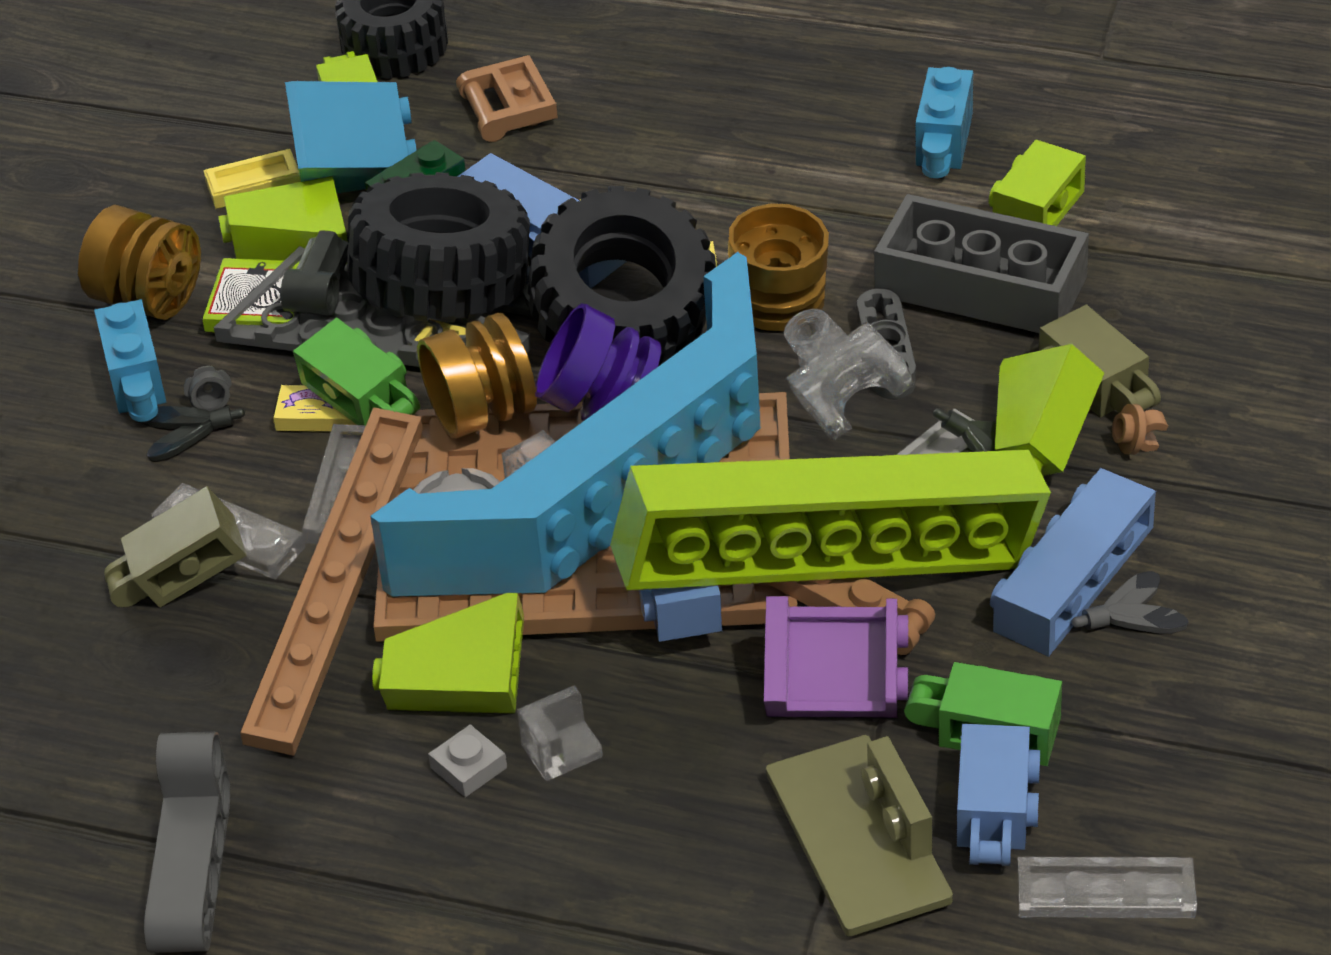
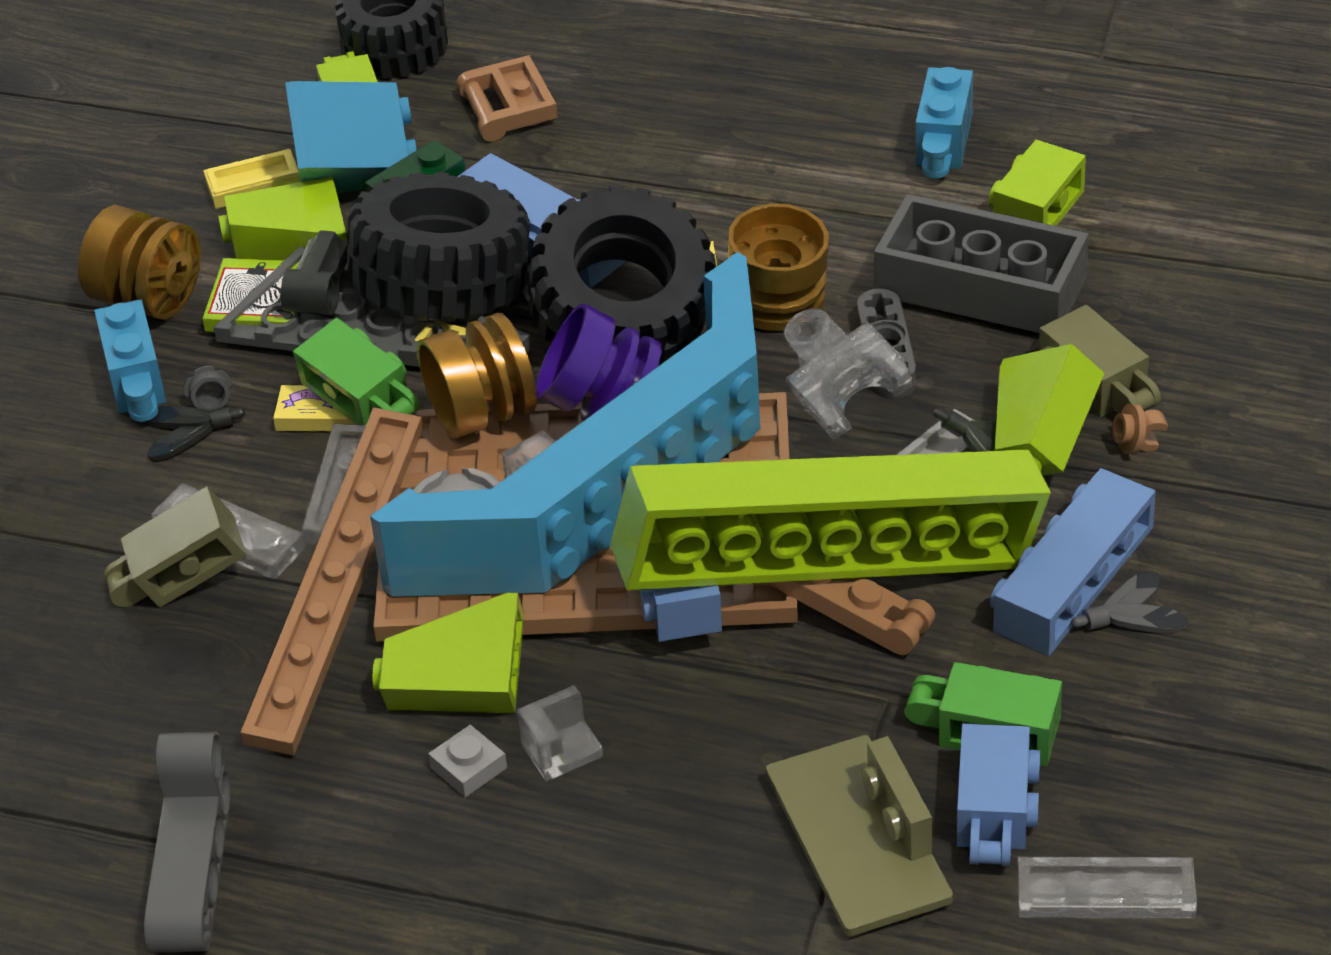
medium lavender panel [764,596,908,718] -> none

